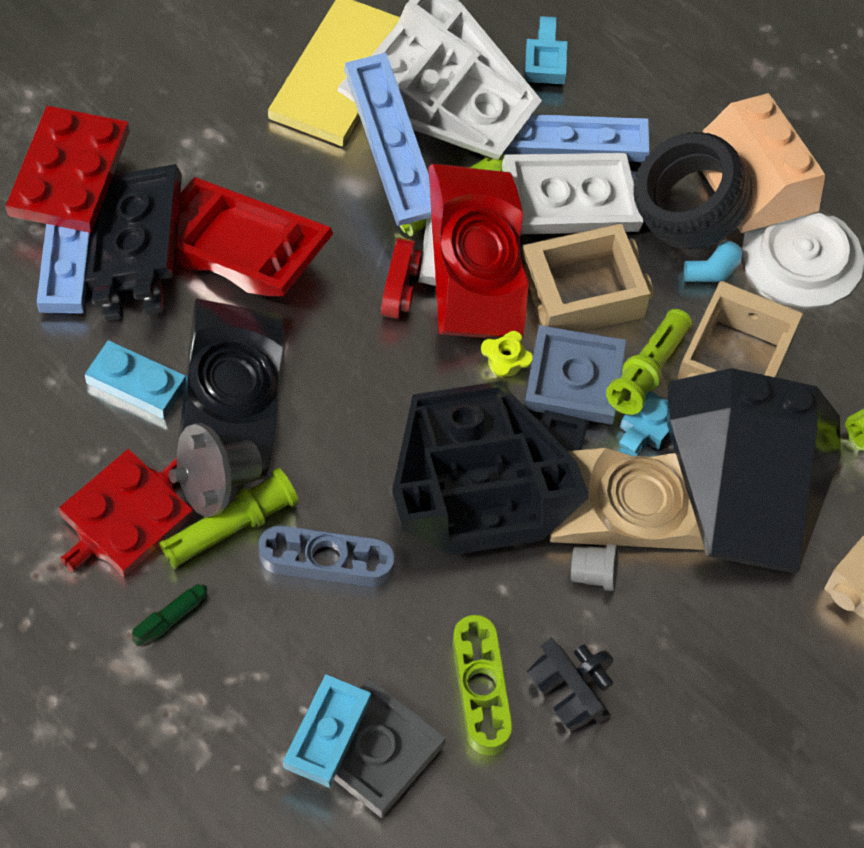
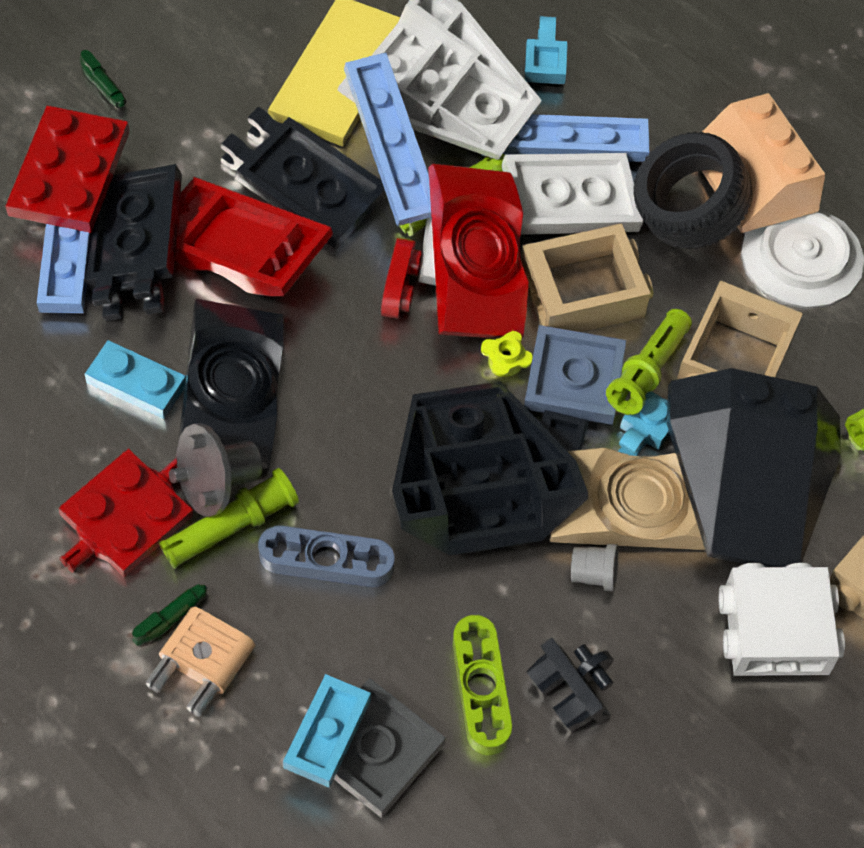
medium azure arm [684,240,742,282] -> none
none -> dark green piece [79,50,127,109]
none -> light nougat piece [146,607,256,716]
none -> black tile [221,106,387,249]
none -> white brick [719,563,845,676]

